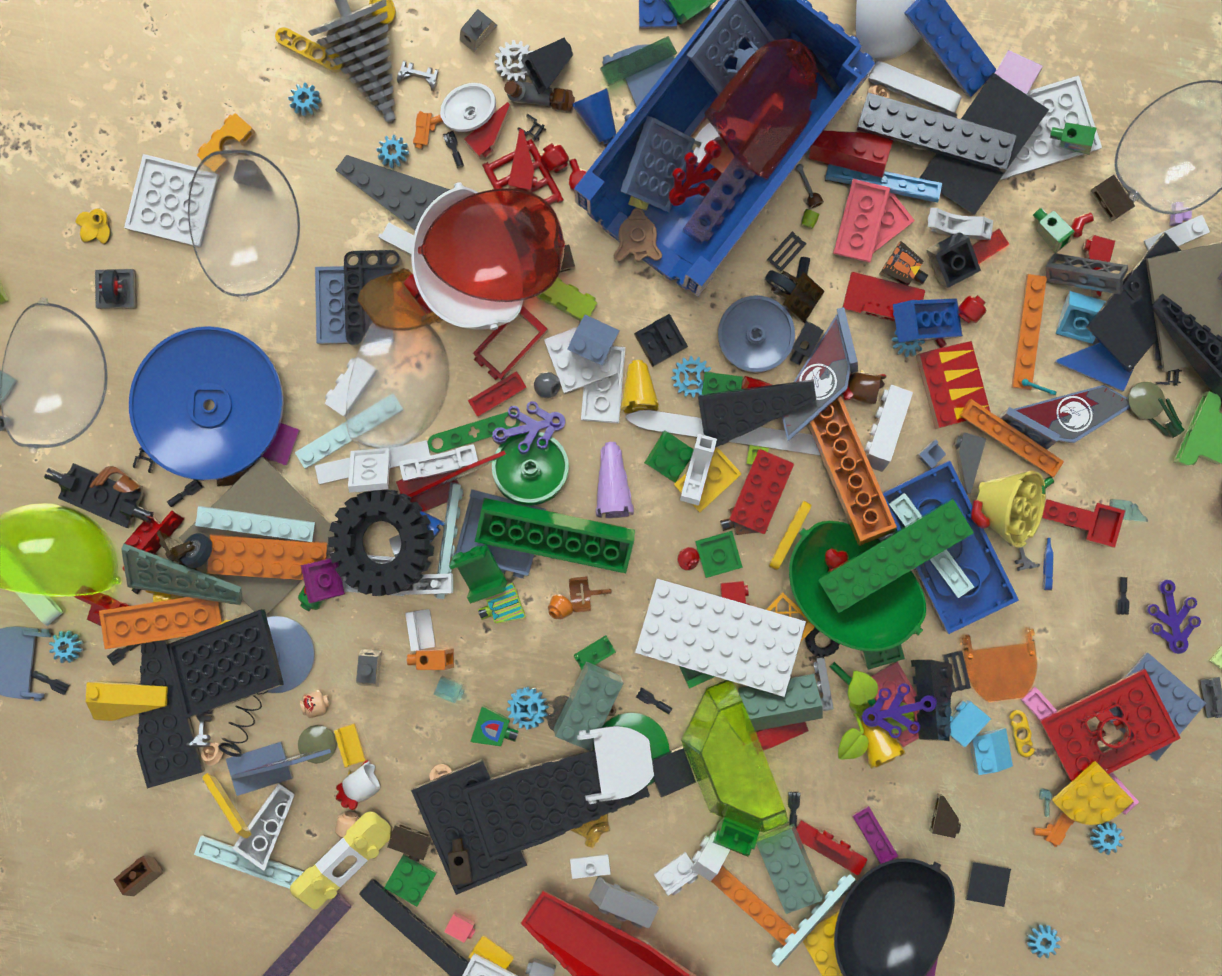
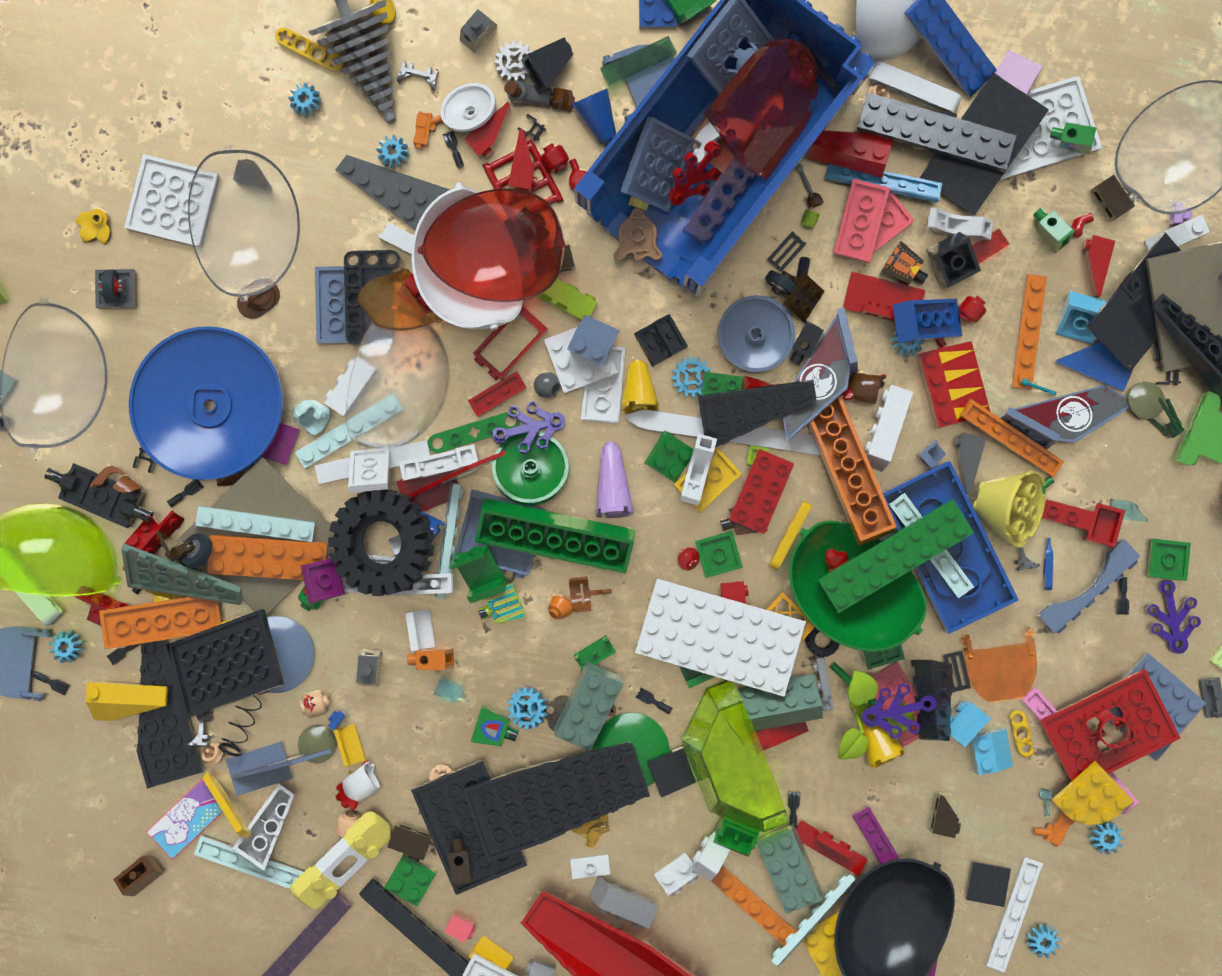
light orange arch [197,113,255,173] -> none
white piece [577,726,654,804] -> none
red arm [971,500,990,529] -> none
flat silver fence [1046,253,1128,295] -> none
none -> tile [146,779,223,860]
none -> reddish brown piece [237,280,280,319]
none -> light aqua hair [293,400,331,437]
none -> blue plate [328,709,348,730]
none -> white tile [985,856,1043,973]
none -> sand blue arch [1036,539,1141,634]
none -> green plate [1147,539,1191,581]

